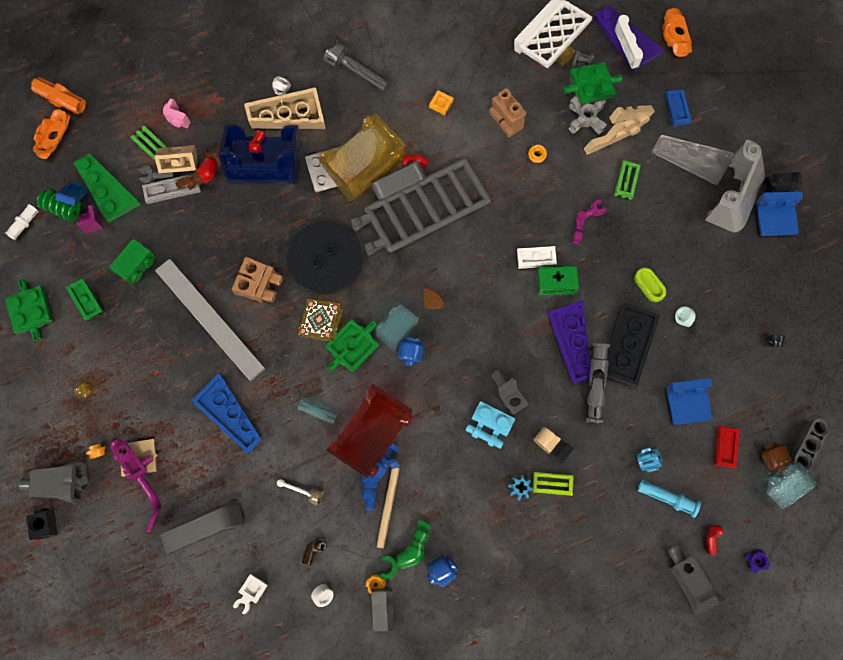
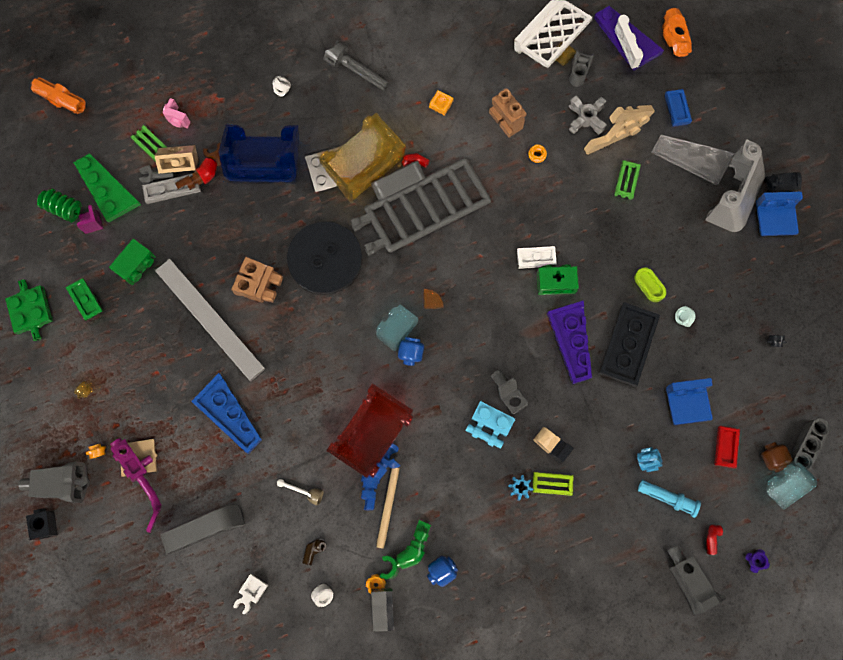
white pin [5,204,39,240] -> none
orange piece [33,109,70,159] -> none
blue tile [55,181,88,206] -> none
tan wedge [244,88,326,129] -> none
red arm [248,130,265,153] -> none
clear light blue pin [297,398,338,425] -> none
clear yellow tile [298,299,343,342] -> none
green plate [325,319,379,373] -> none
green plate [563,62,622,105] -> none
magenta piece [572,199,607,244] -> none
dark grey piece [585,343,610,423] -> none

